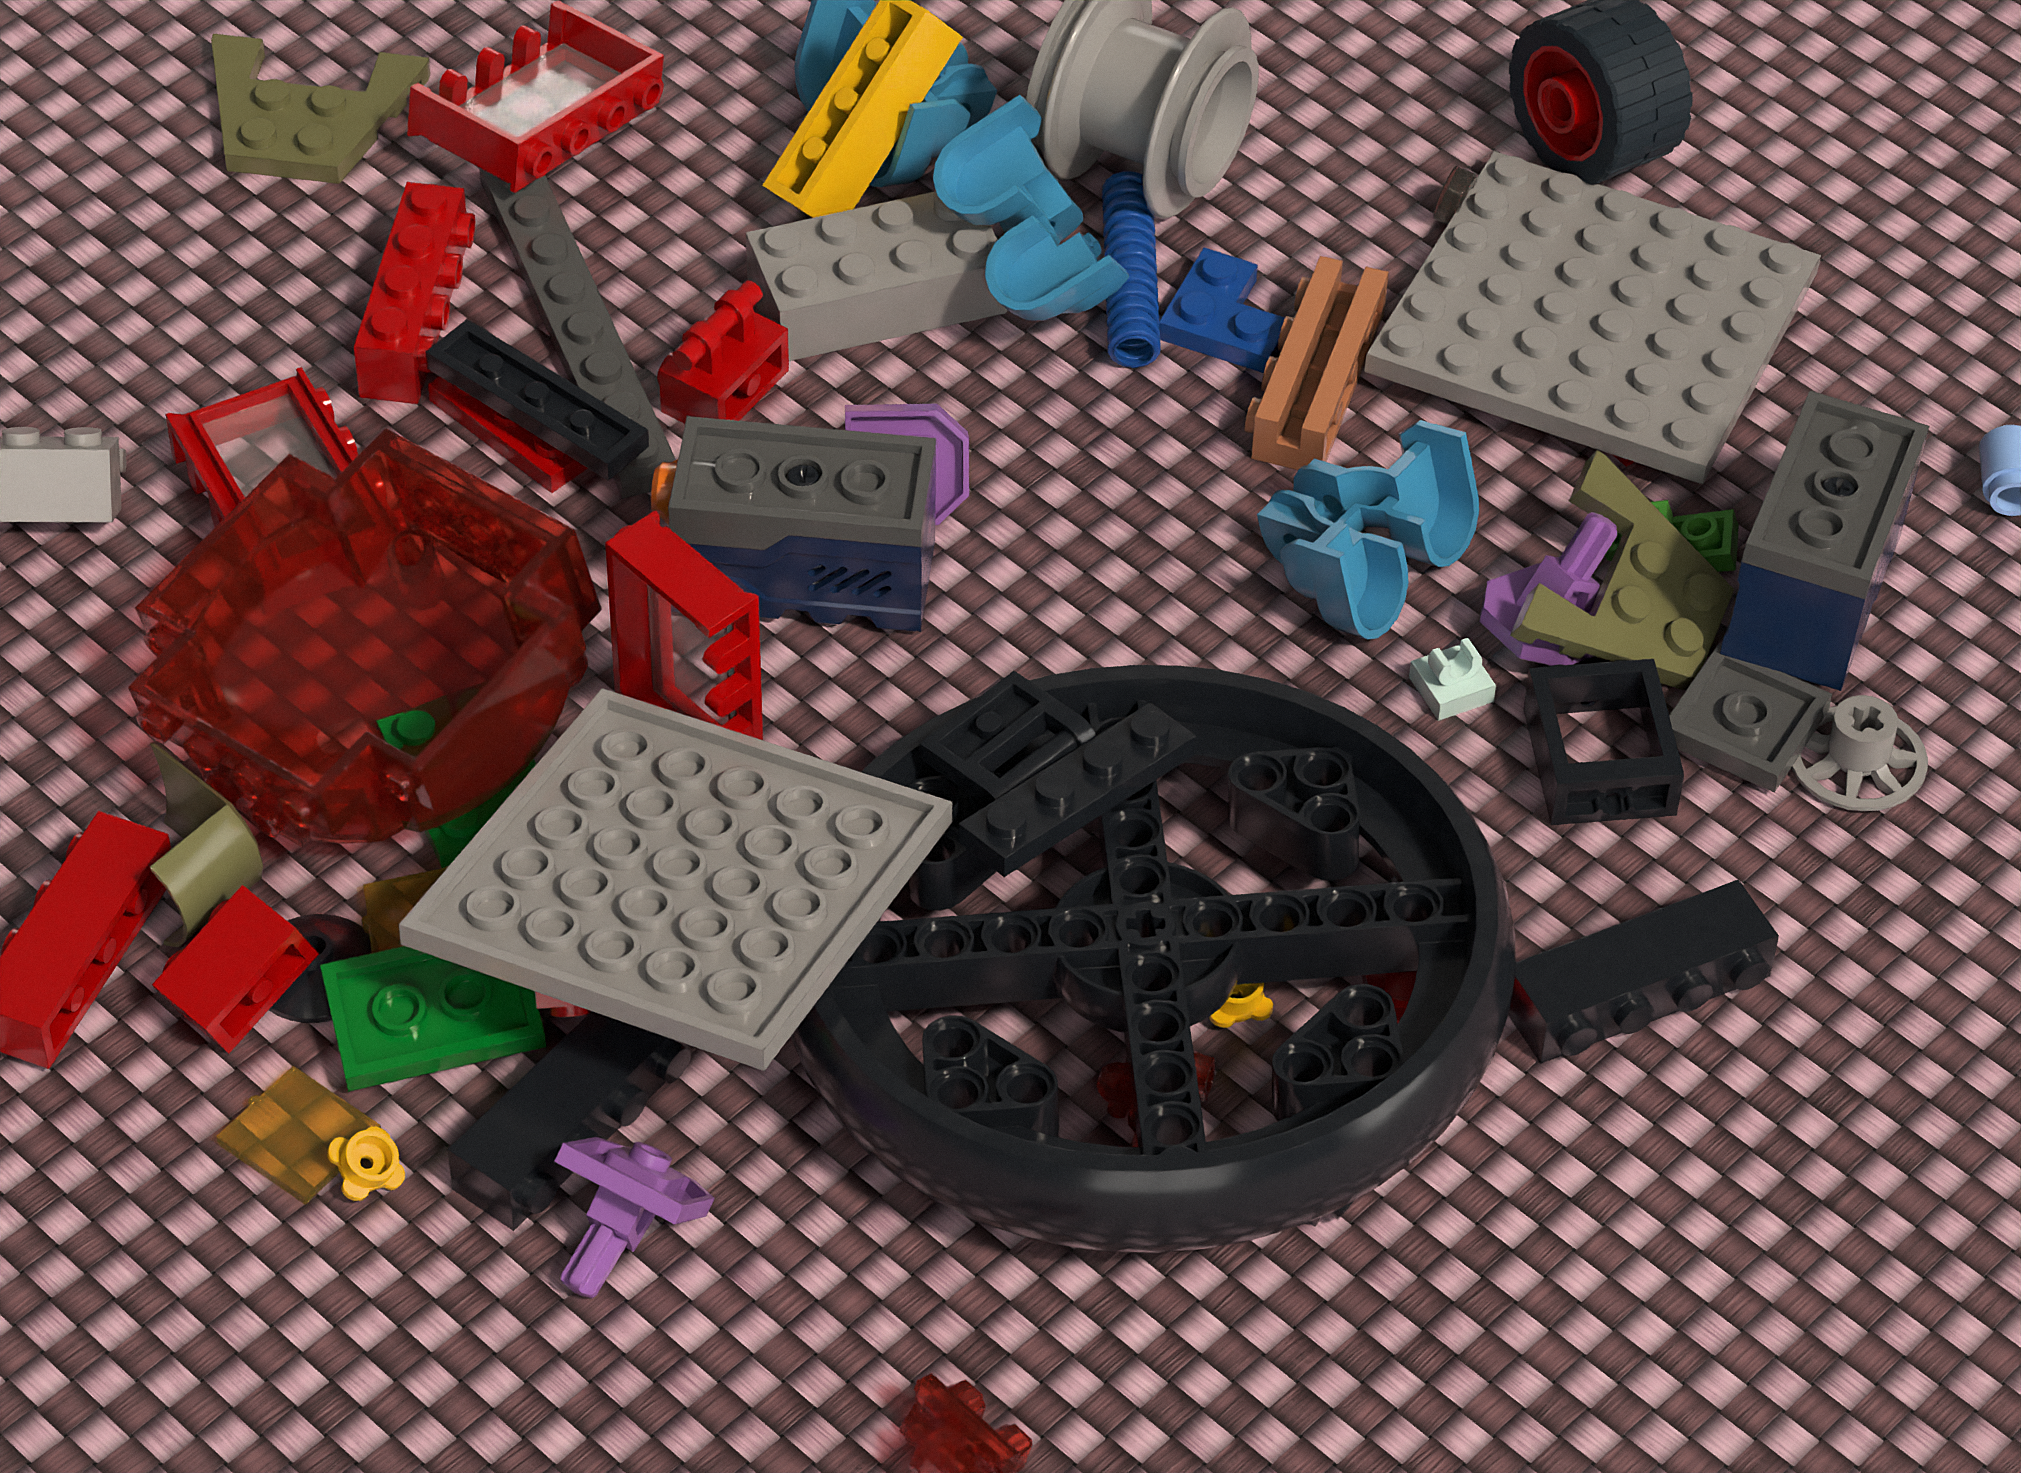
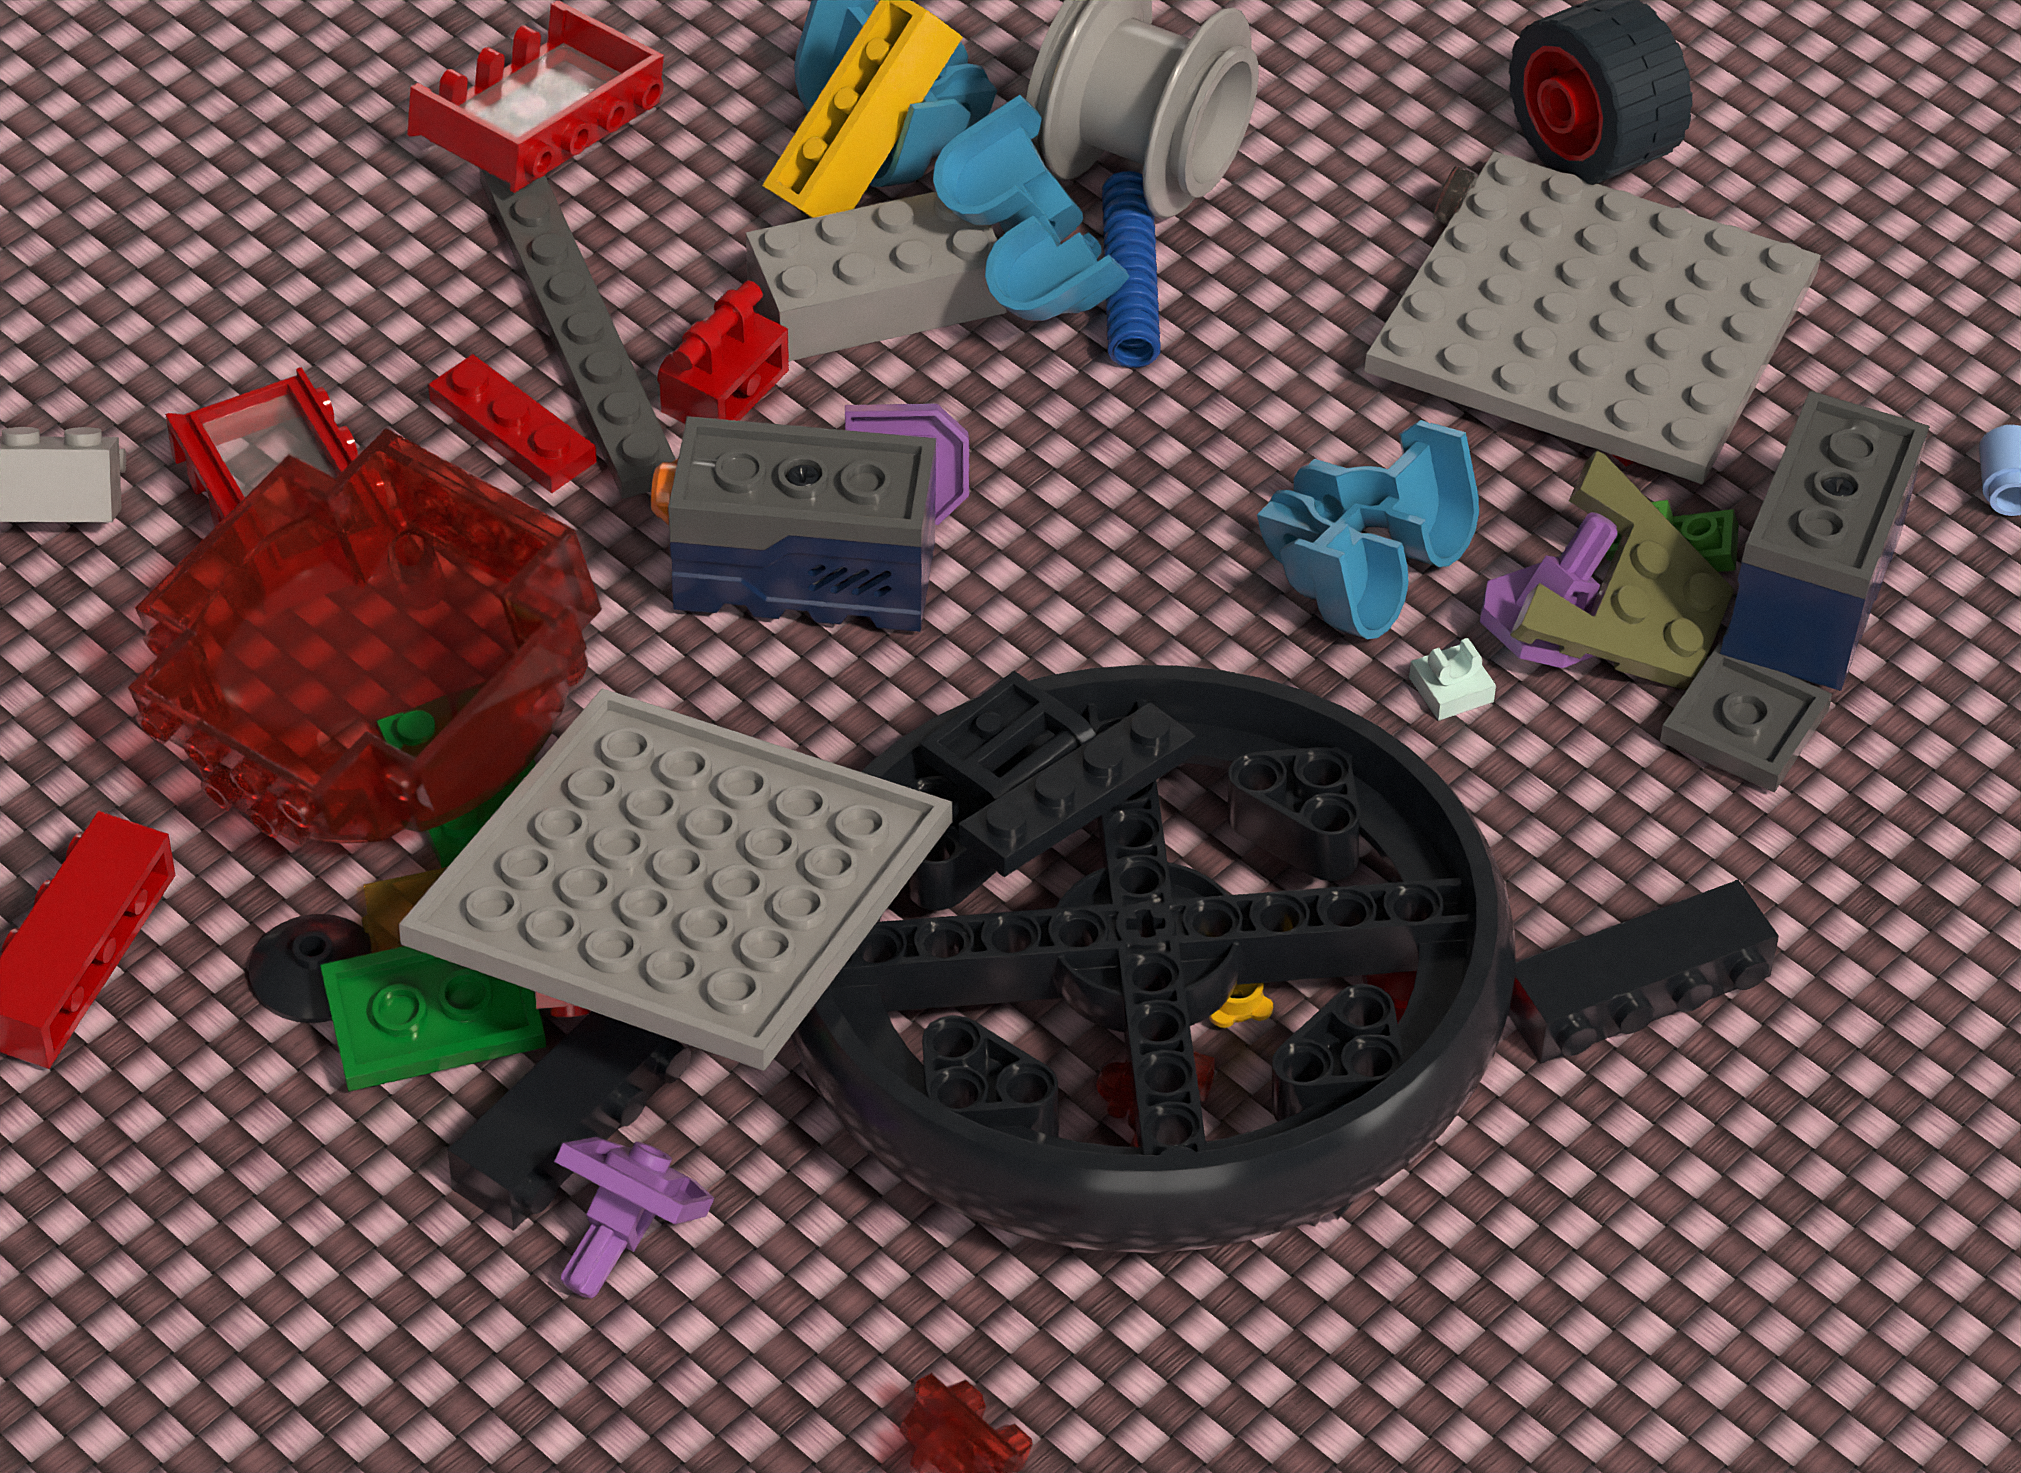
olive piece [150,743,263,947] -> none
red brick [152,885,319,1054] -> none
olive wing [211,33,431,184] -> none
clear yellow piece [216,1066,381,1205] -> none
yellow plate [327,1126,405,1201] -> none
red brick [354,182,475,404] -> none
black plate [426,319,649,481] -> none
red window [605,510,763,740] -> none
blue plate [1159,247,1285,373] -> none
nougat brick [1245,256,1389,470] -> none
black window [1523,659,1684,825] -> none
light grey wheel [1791,695,1928,811] -> none

